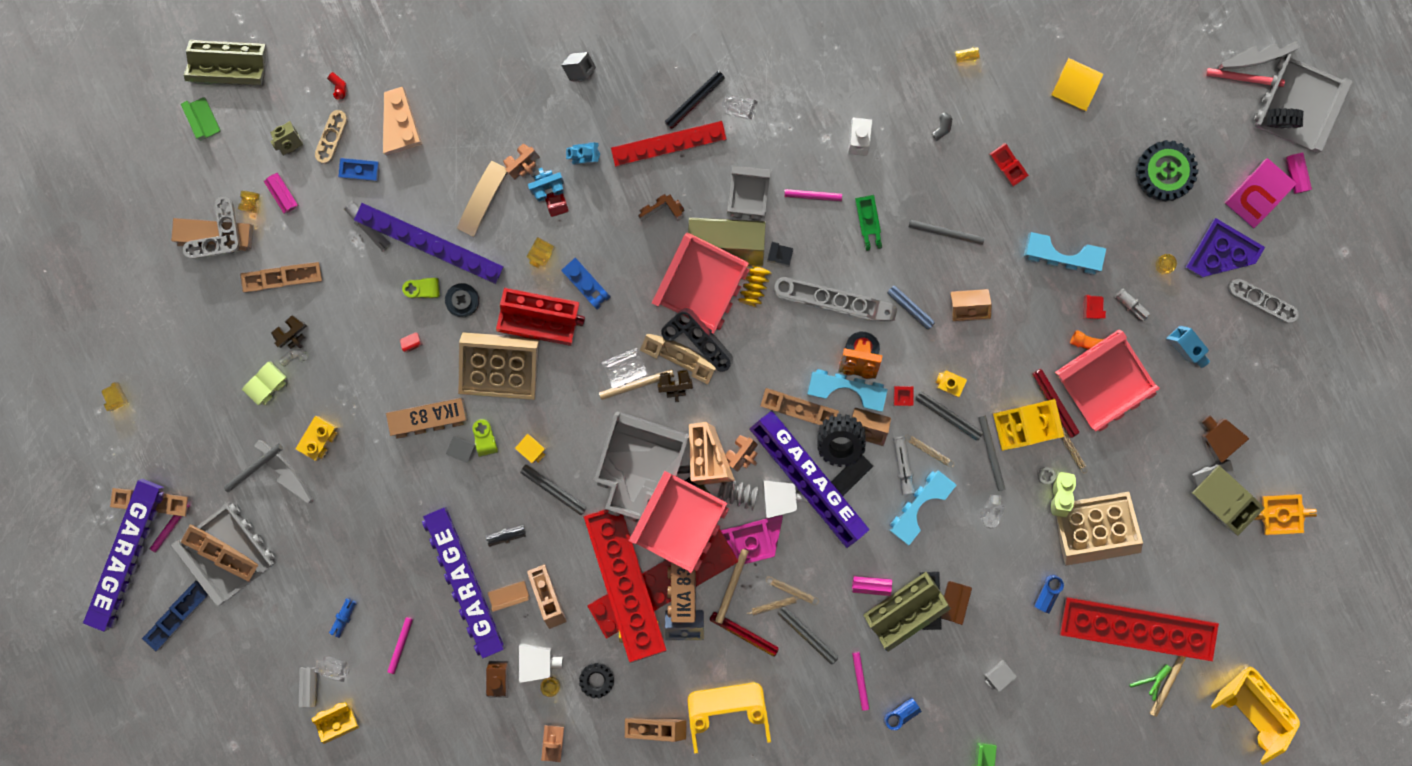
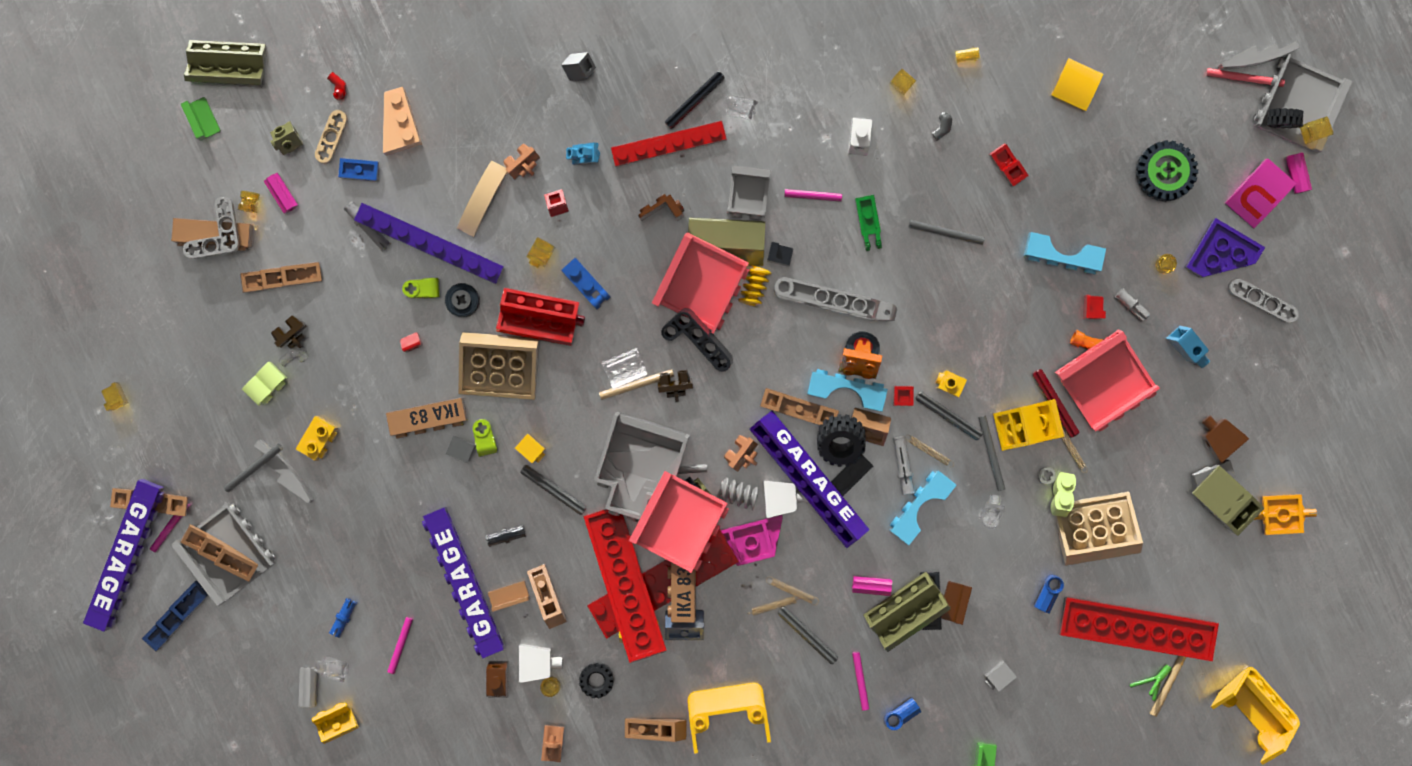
dark azure hips [528,168,564,202] -> none
tan slope [640,334,716,384] -> none
light nougat wedge [689,422,735,485] -> none
dark red axle [709,612,779,657] -> none
tan bar [715,549,749,624] -> none
sand blue axle [887,286,935,330] -> none
panel [951,289,992,321] -> none
none -> clear yellow slope [890,69,916,95]
none -> clear yellow panel [1300,116,1334,145]

